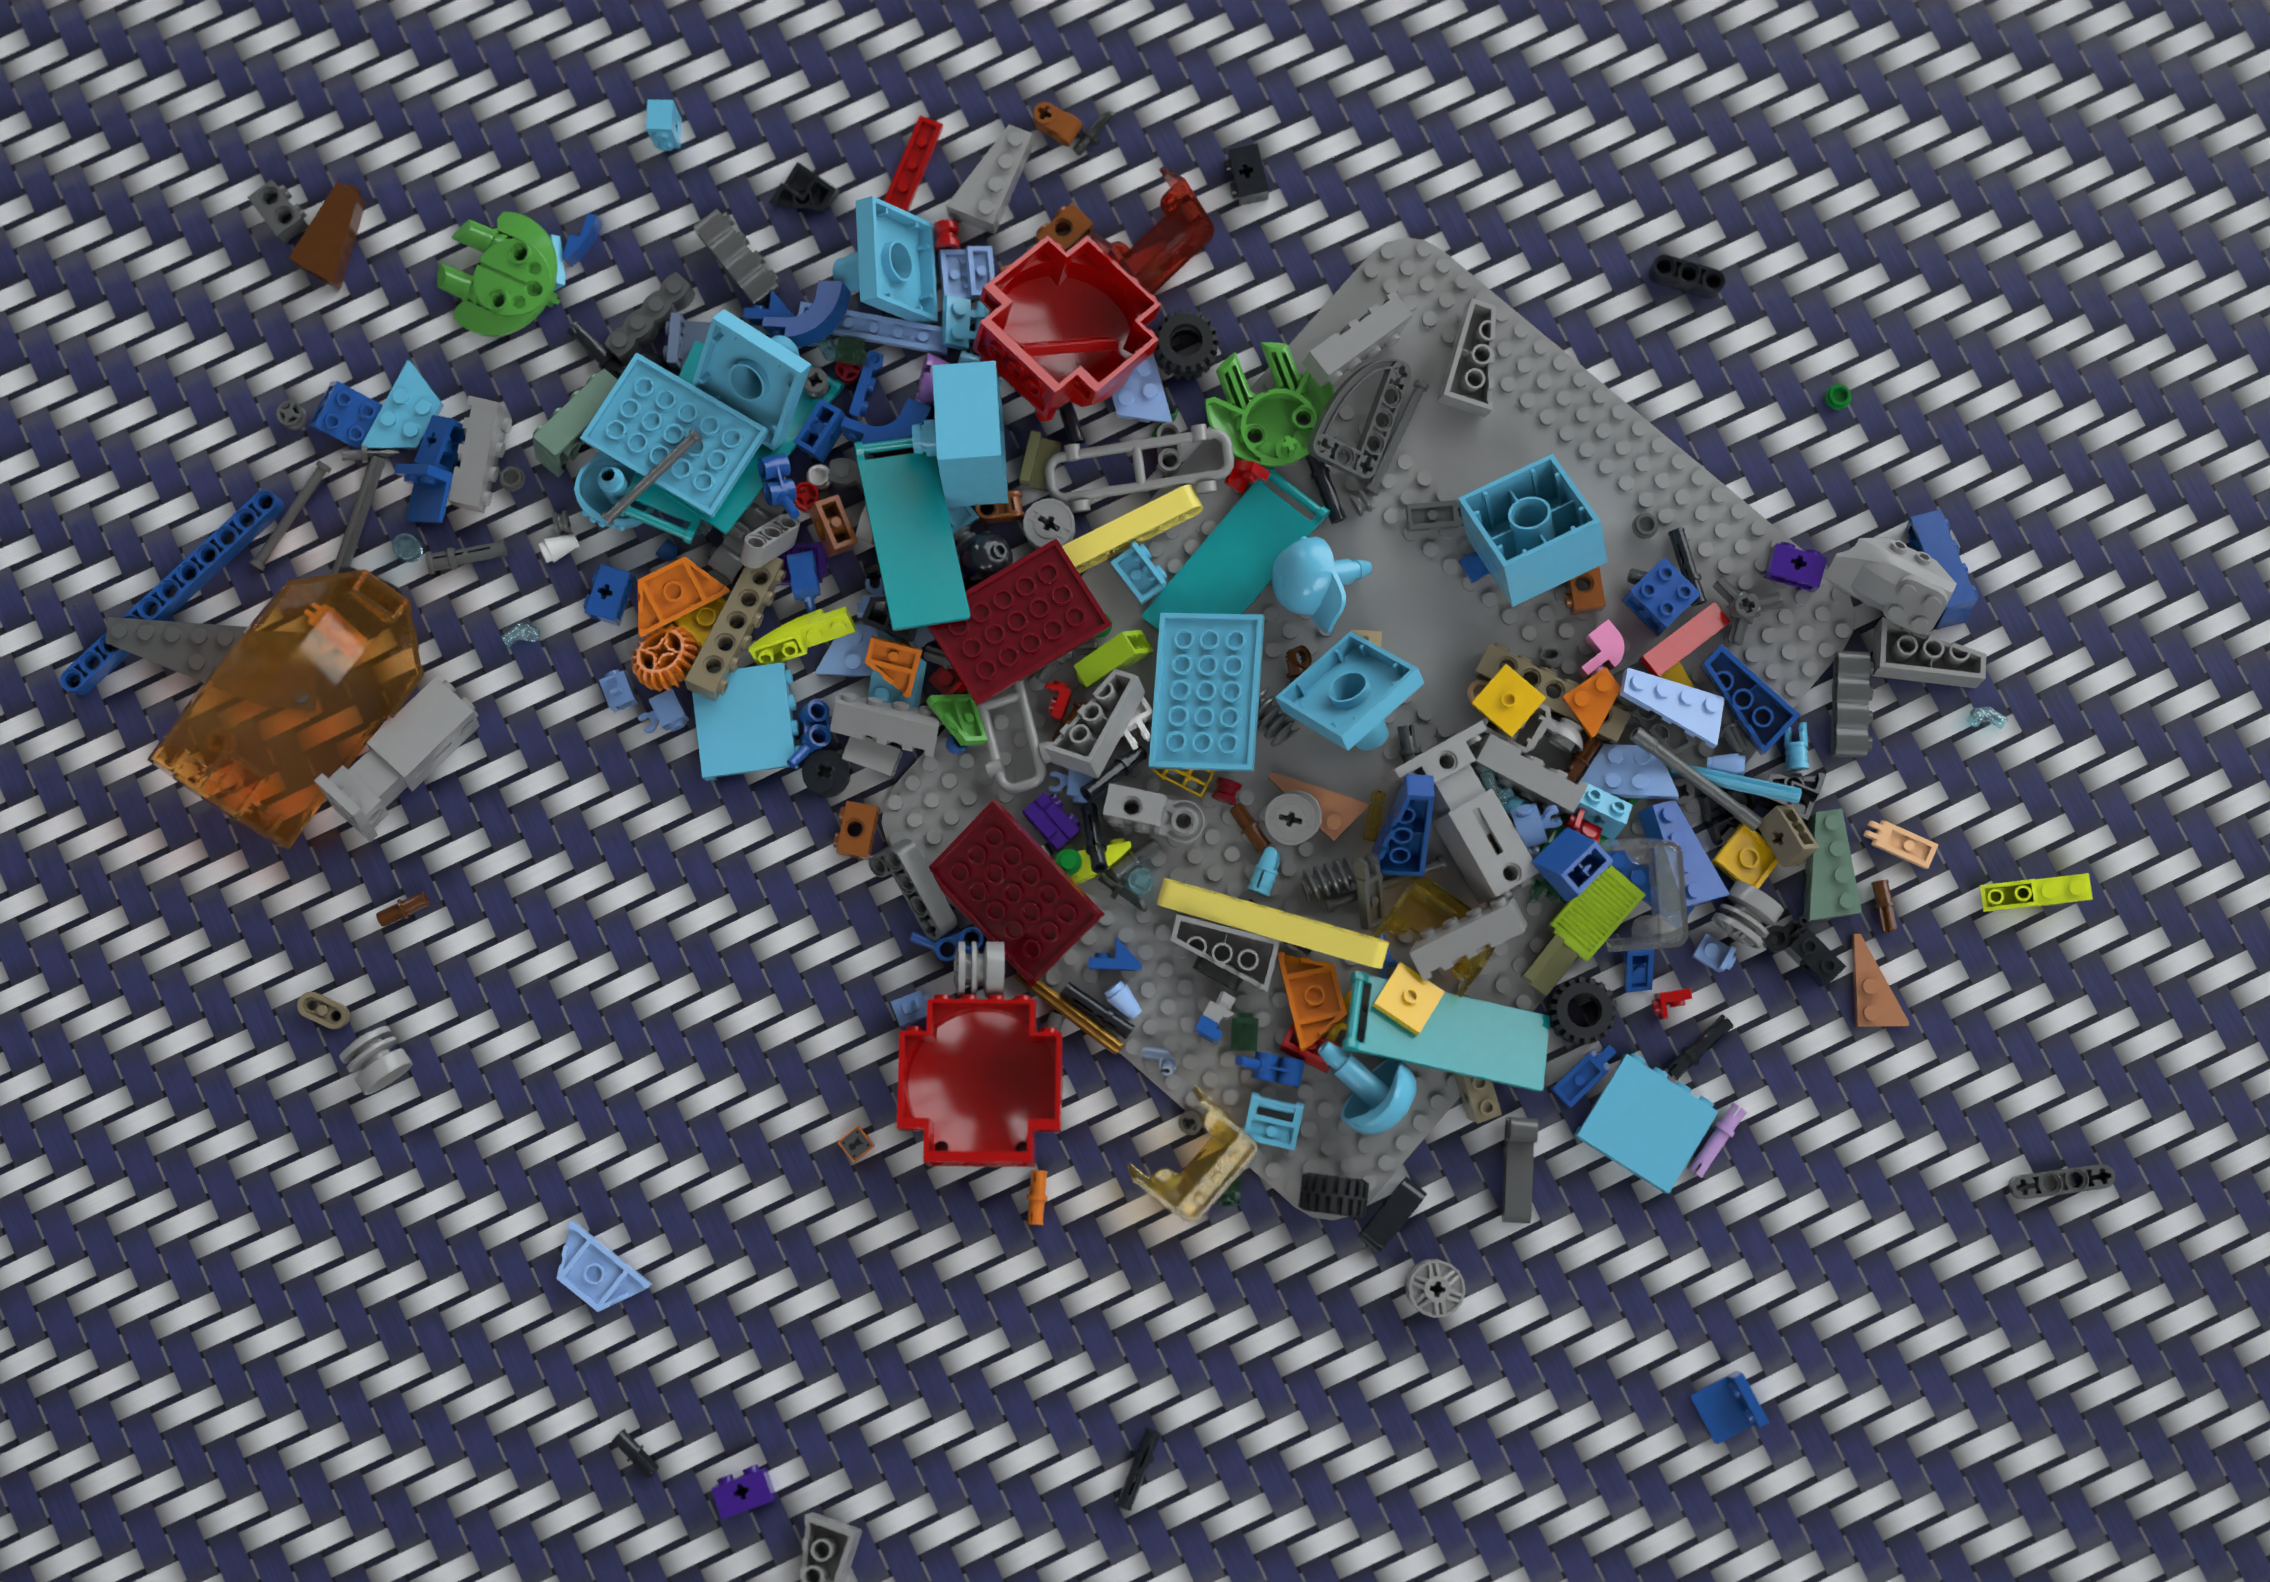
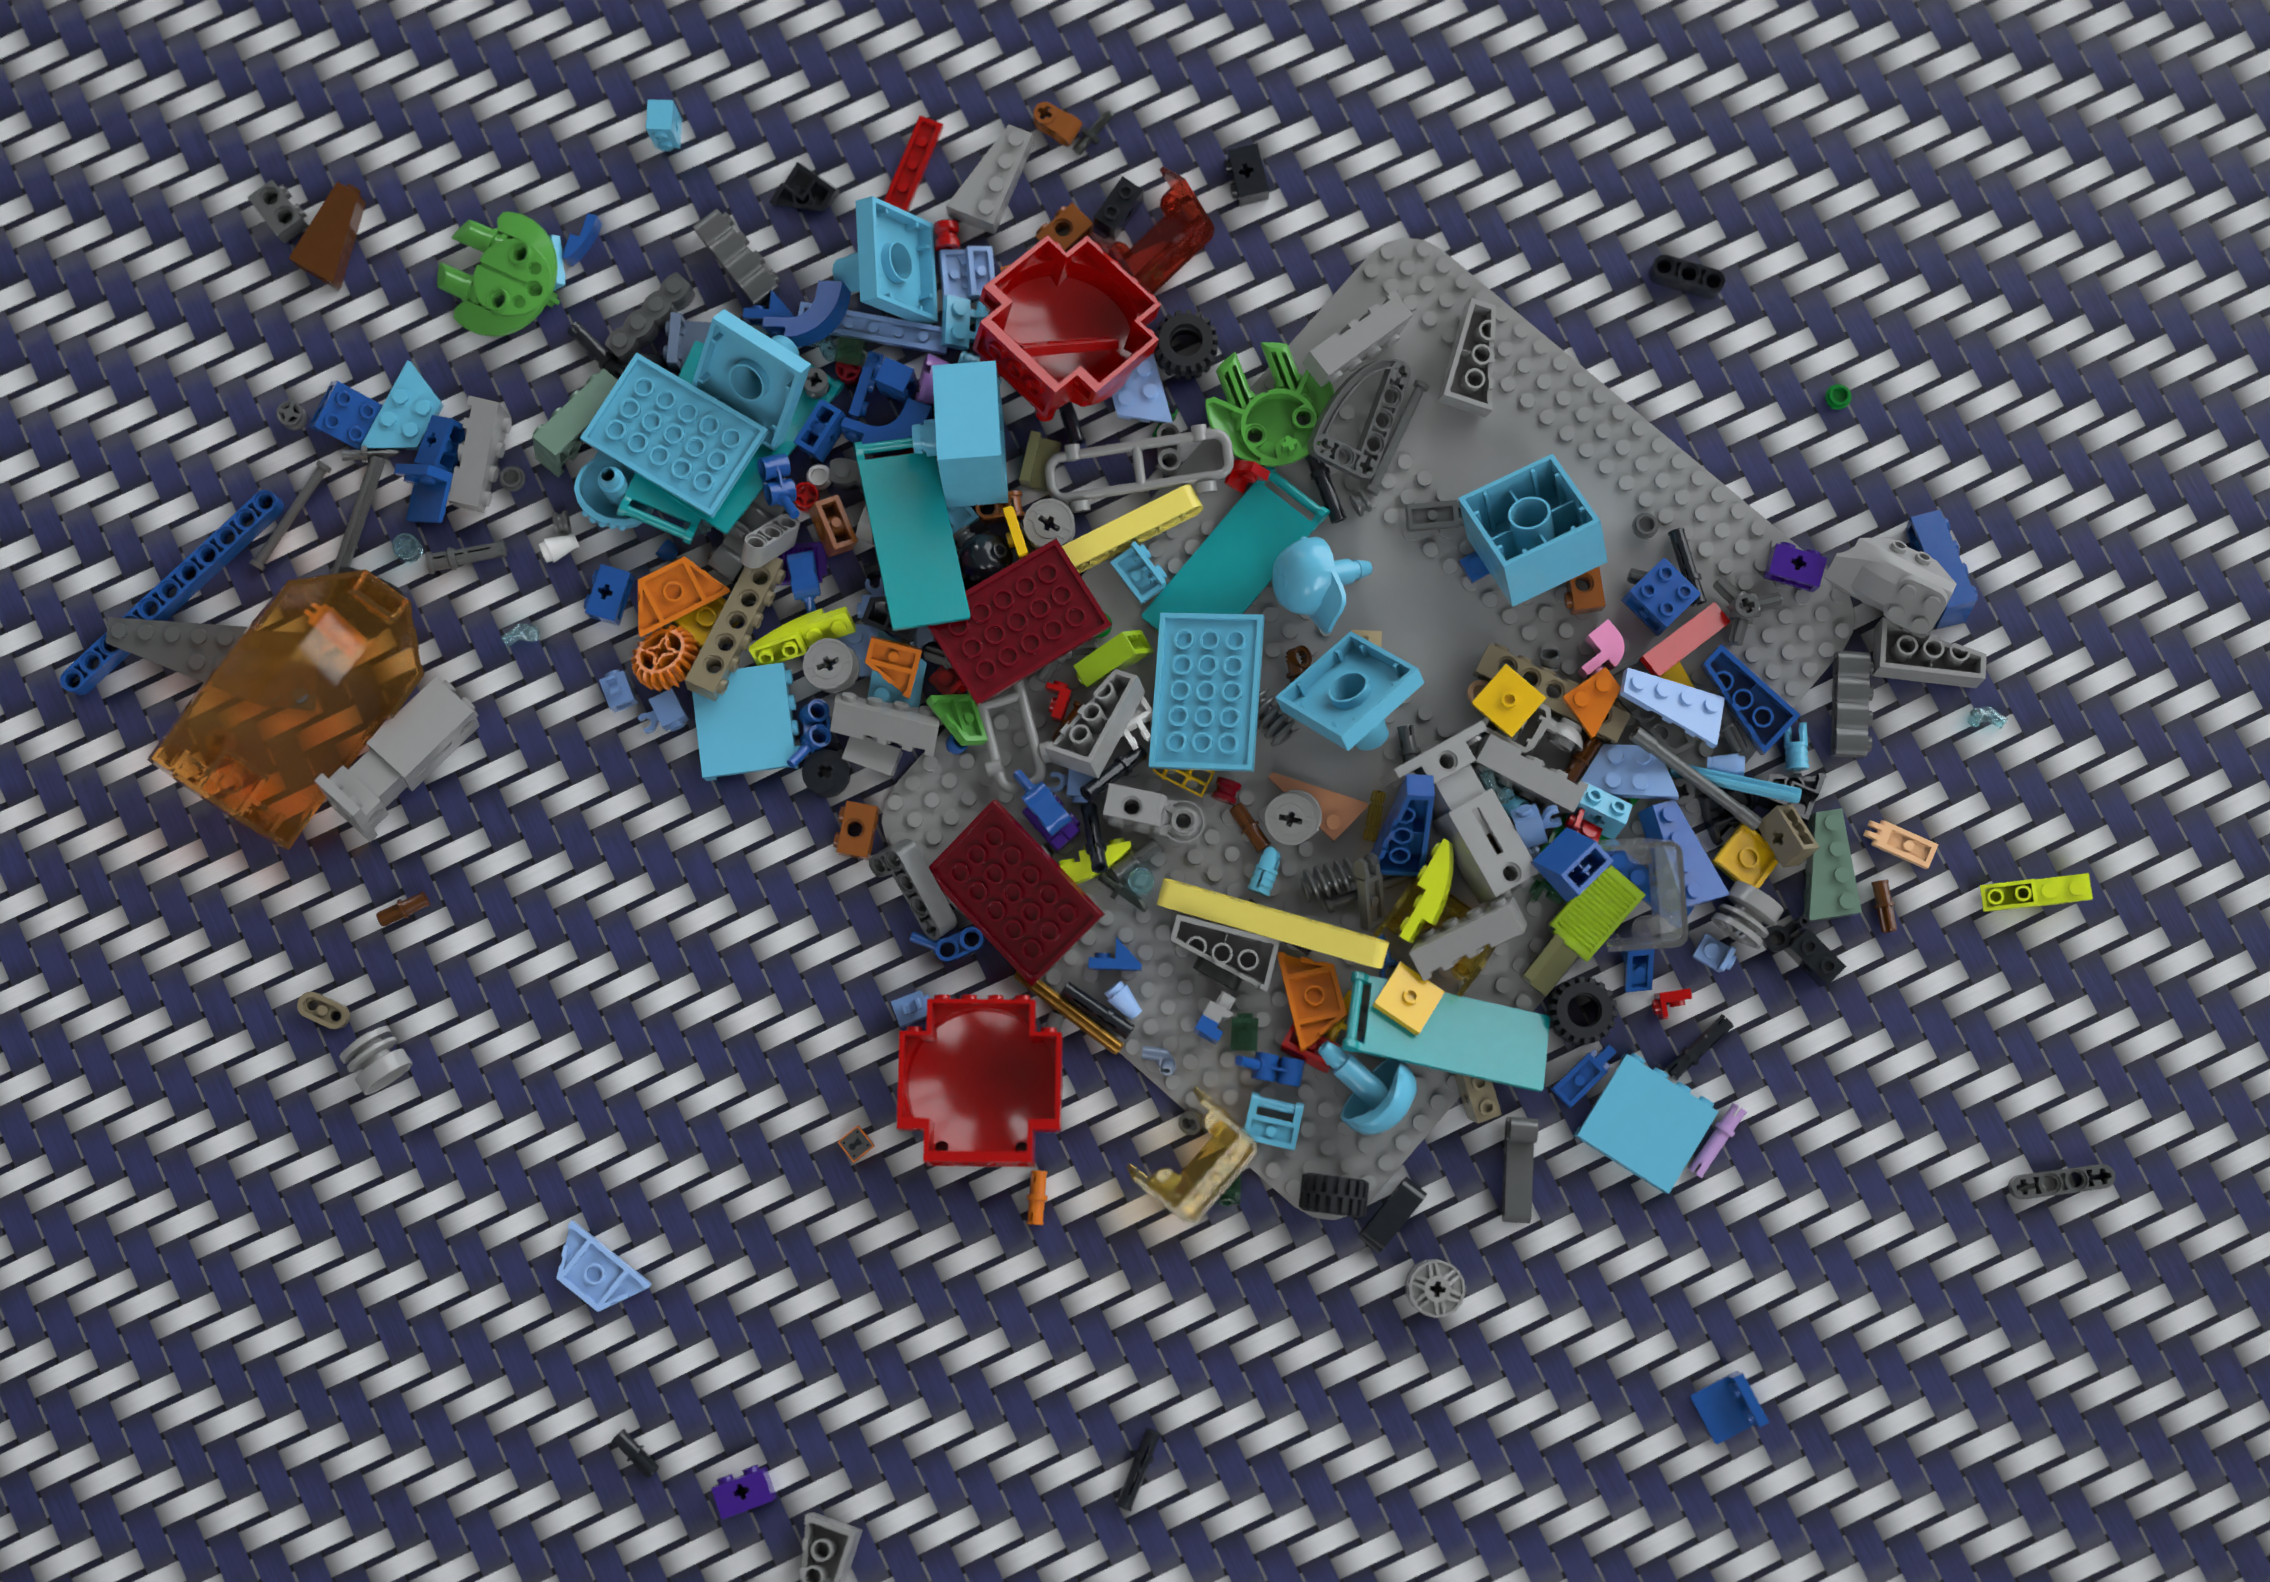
dark grey bar [600,429,703,526] -> none
light grey wheel [954,941,1005,998] -> none
green plate [1055,849,1082,875] -> none
nougat wing [1851,934,1909,1027] -> none
none -> light grey piece [803,638,860,694]
none -> blue brick [873,357,918,405]
none -> yellow plate [1003,505,1029,560]
none -> blue beam [1013,770,1072,836]
none -> black brick [1094,176,1144,240]
none -> neon yellow slope [1399,839,1454,944]

